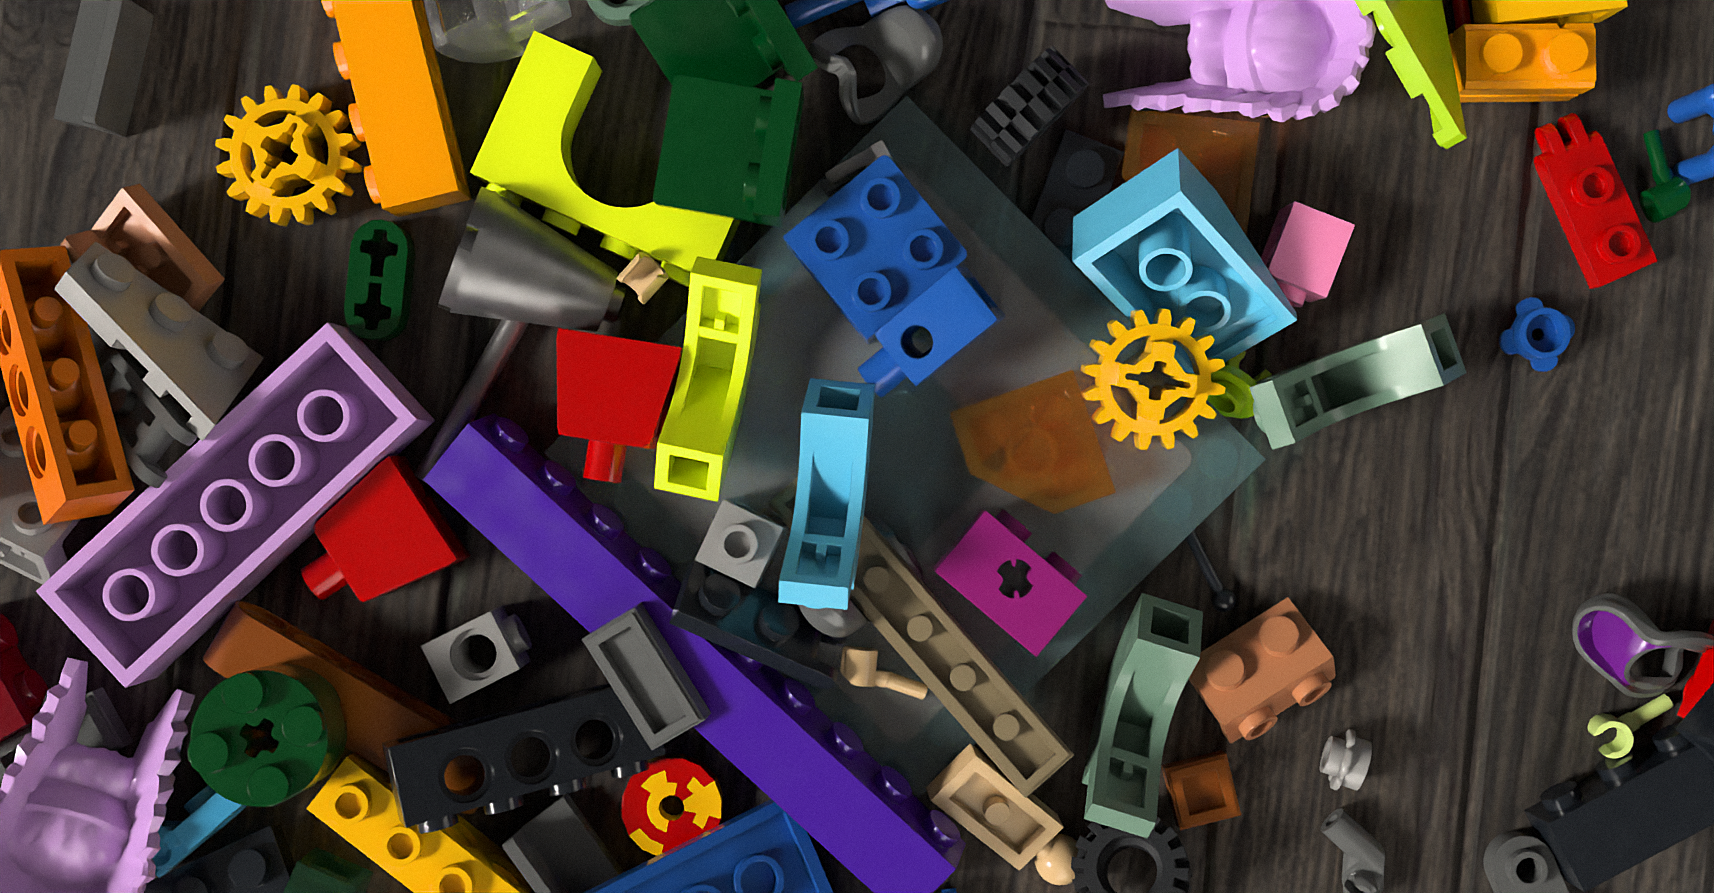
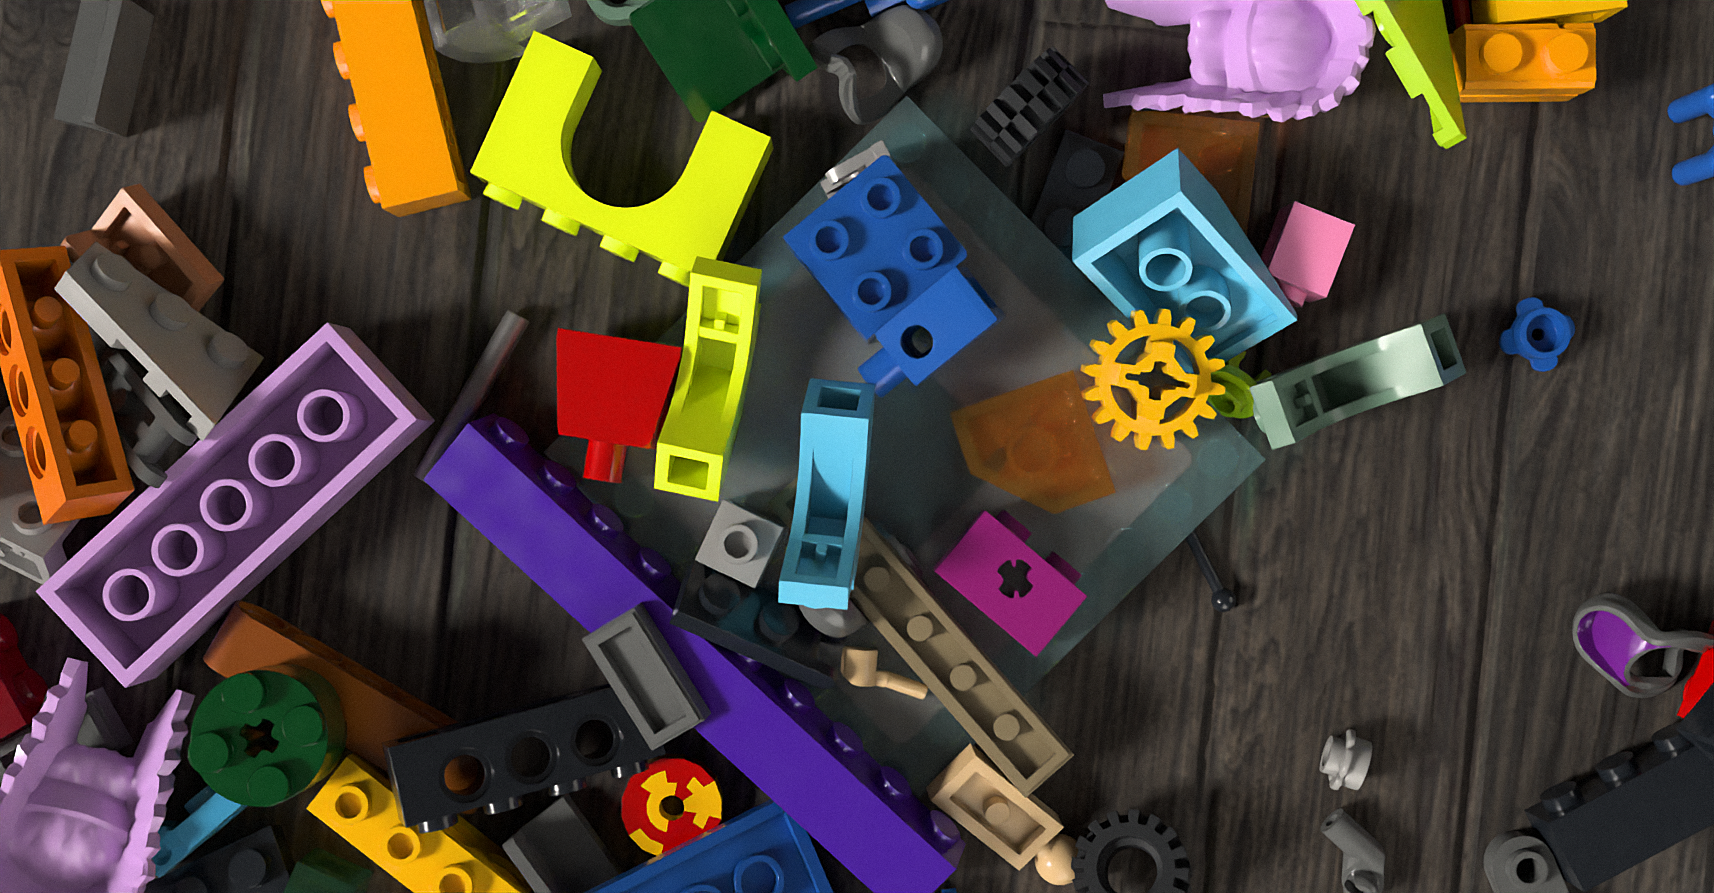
yellow gear [215,84,362,227] -> none
red torso [301,456,471,602] -> none
dark green beam [344,219,416,342] -> none
light grey brick [421,605,532,704] -> none
flat silver cone [438,187,626,332] -> none
tan hand [616,252,669,305] -> none
dark green bracket [653,75,804,227] -> none
sand green arch [1082,593,1203,838] -> none
dark orange tile [1161,750,1241,830] -> none
nougat bracket [1189,597,1336,743] -> none
red hinge [1534,112,1658,289] -> none
yellowish green hand [1588,694,1673,759] -> none
dark green hand [1639,130,1691,223] -> none

